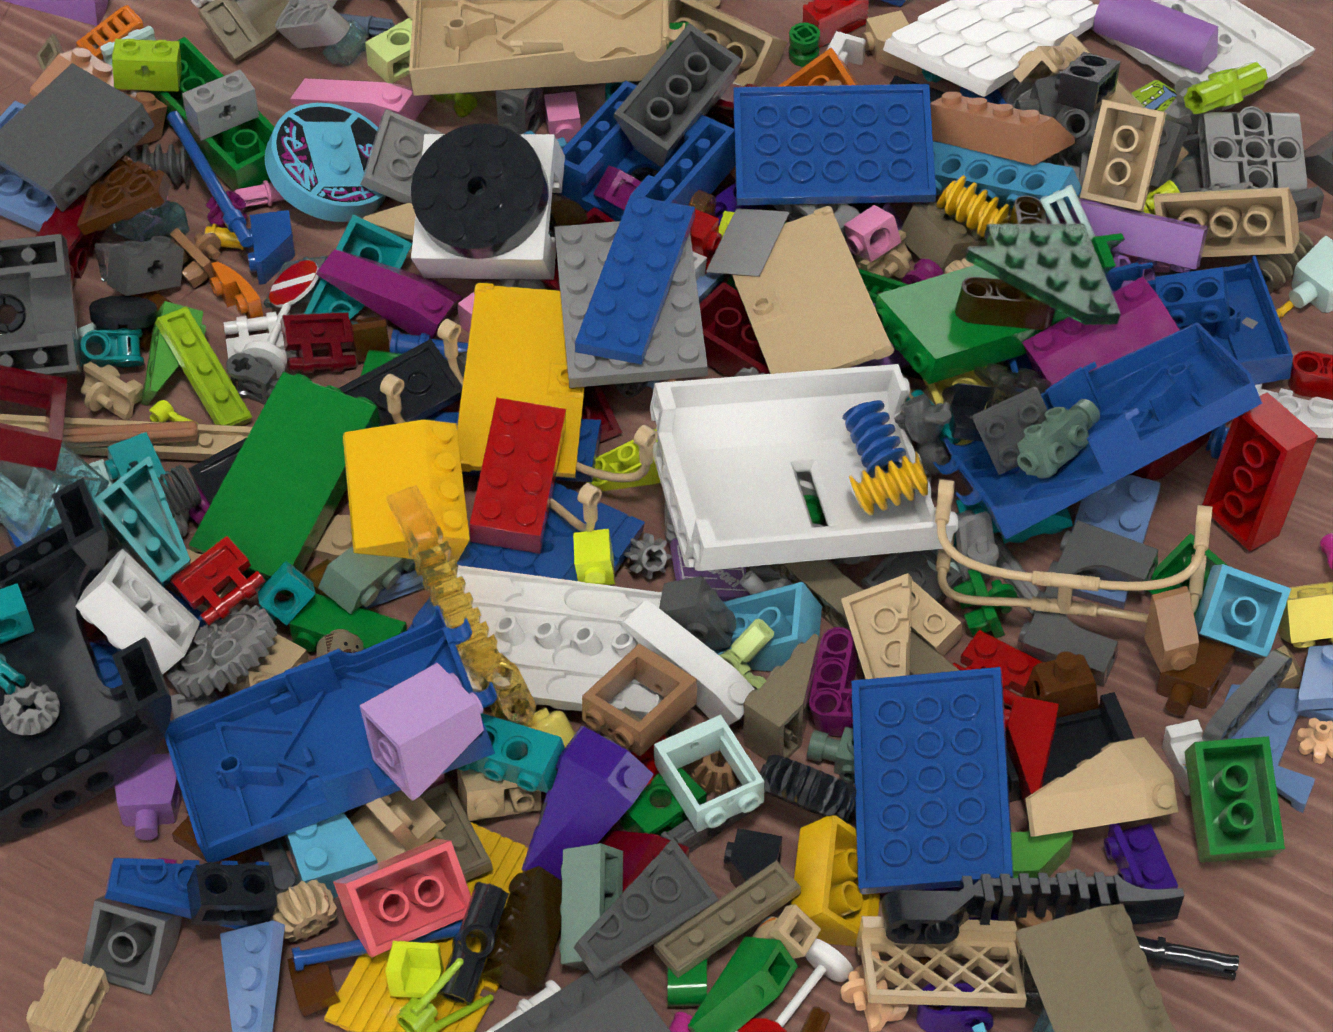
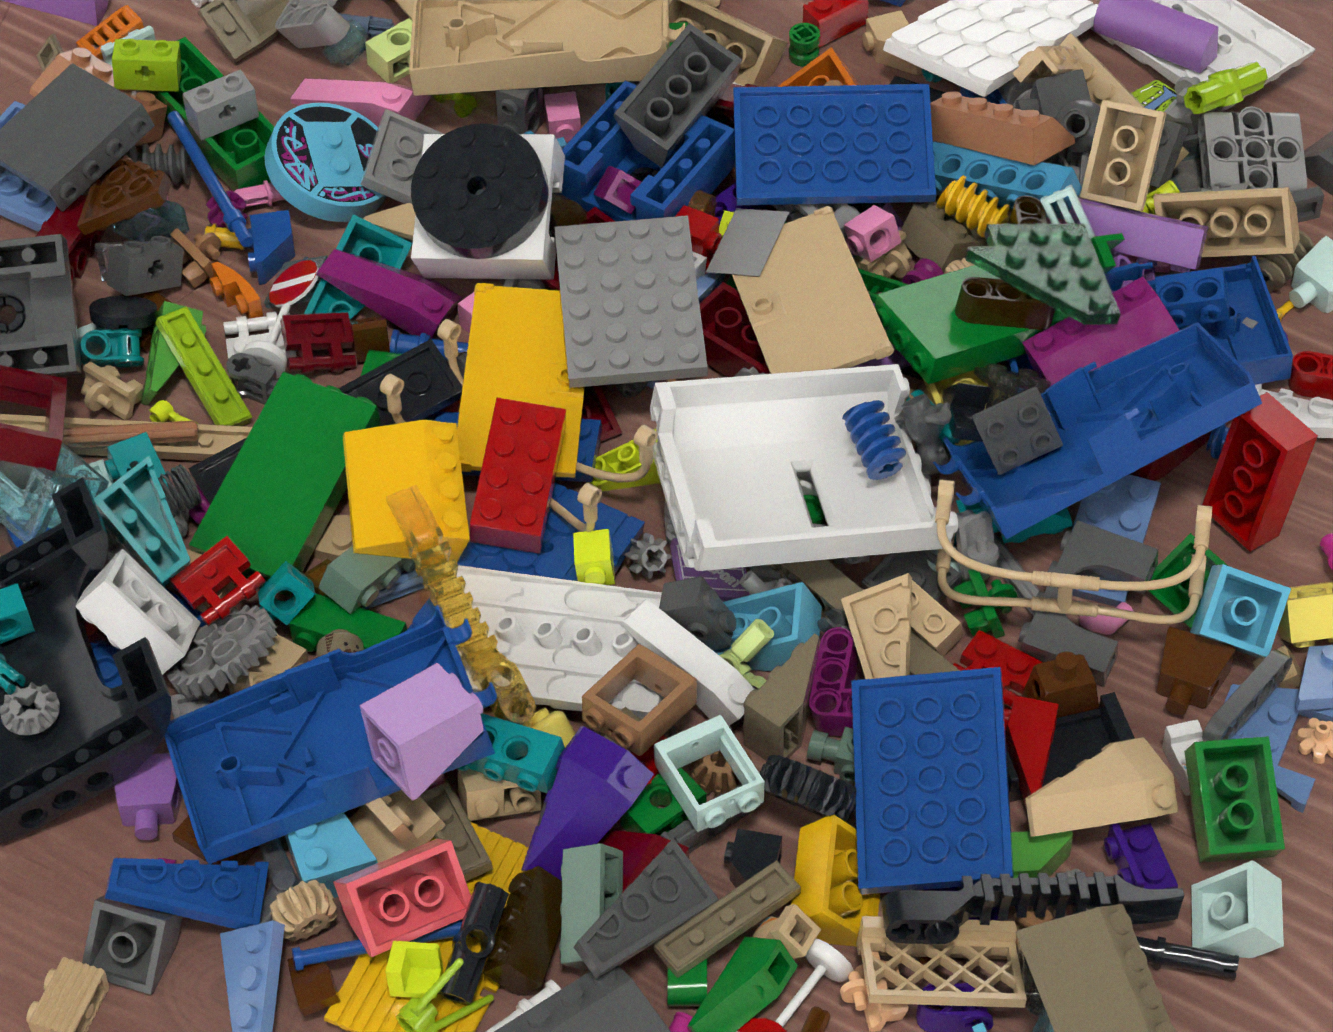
black brick [187,862,277,925] -> none
blue plate [575,195,695,364] -> none
white bracket [826,31,866,66] -> none
yellow piece [849,451,928,516] -> none
sand green brick [1017,399,1100,478] -> none
black brick [1055,52,1121,113] -> none
medium nougat slope [1144,586,1199,673] -> none
none -> dark grey hand [817,609,851,633]
none -> bright pink arm [1079,602,1133,635]
none -> light aqua slope [1191,860,1284,958]

